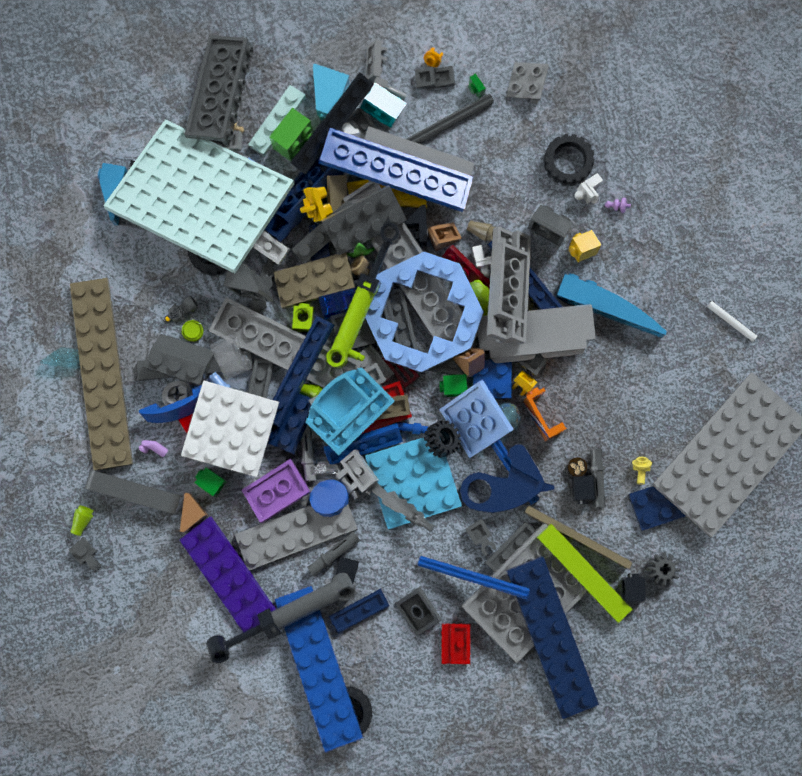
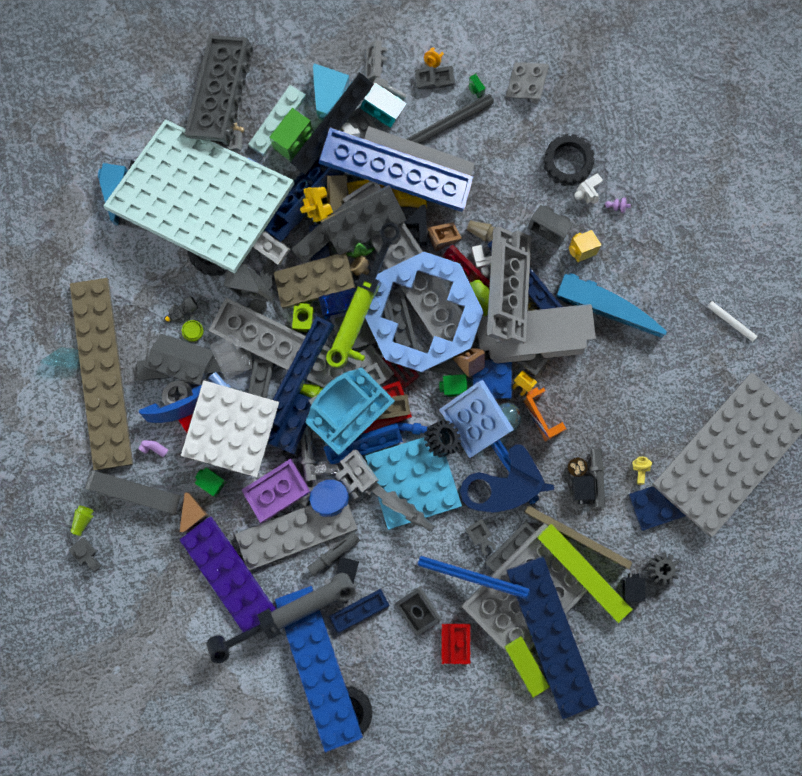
none -> lime tile [504,636,549,698]

